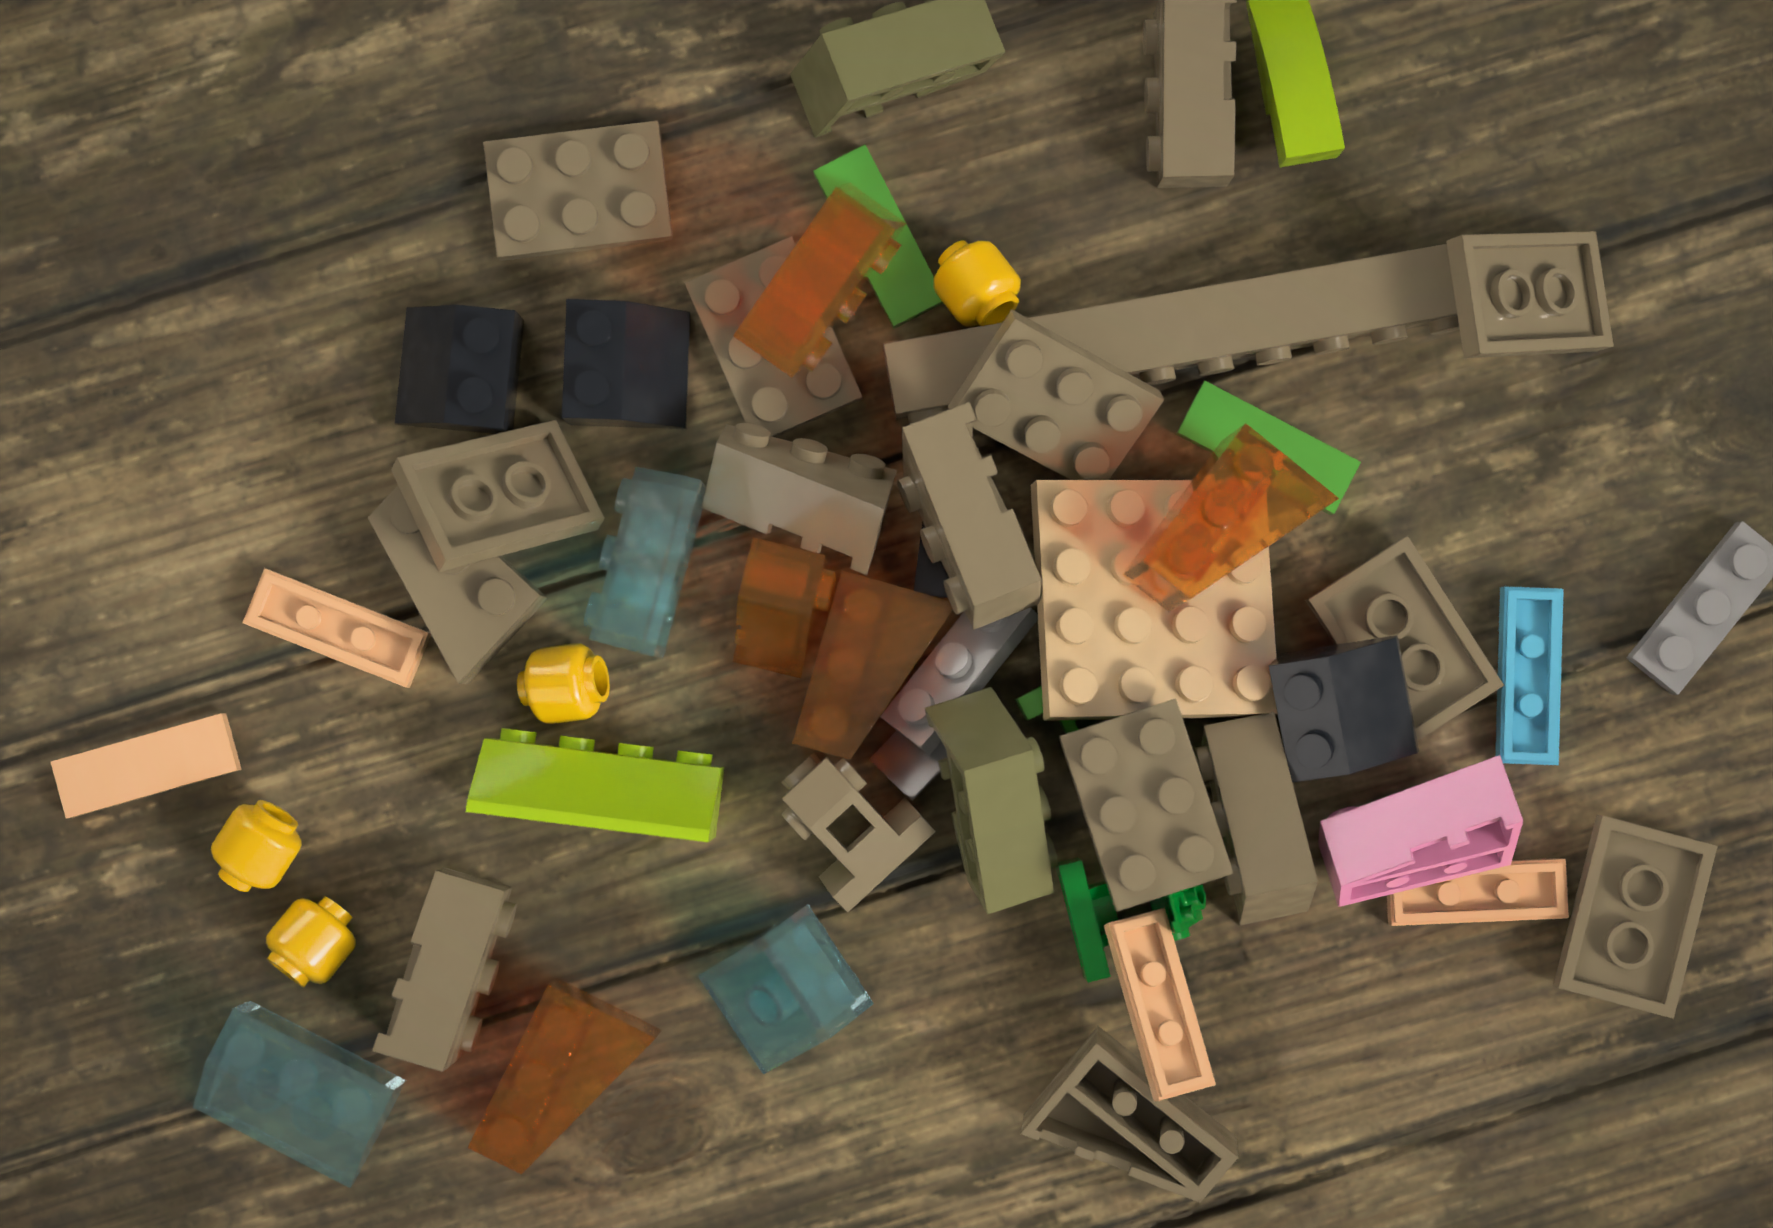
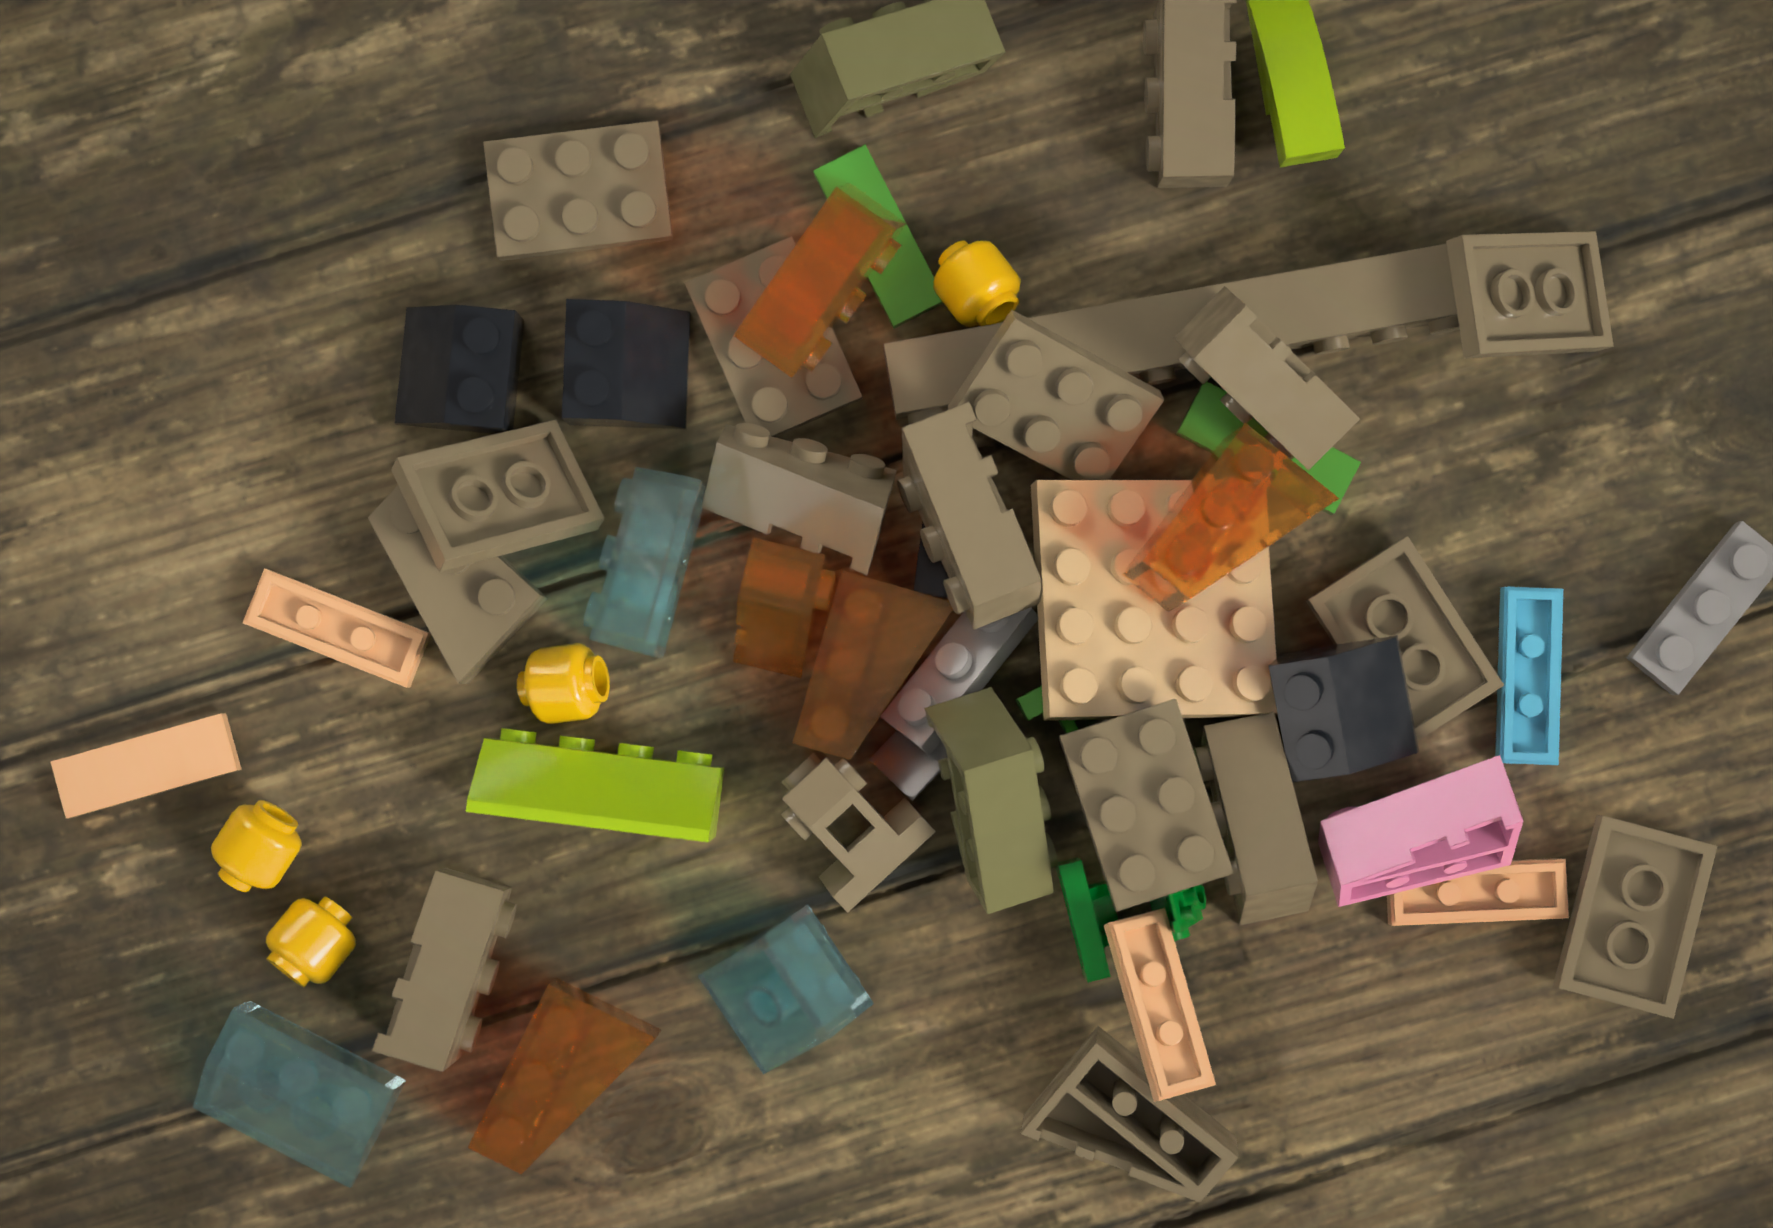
none -> dark tan wedge [1174,286,1360,470]

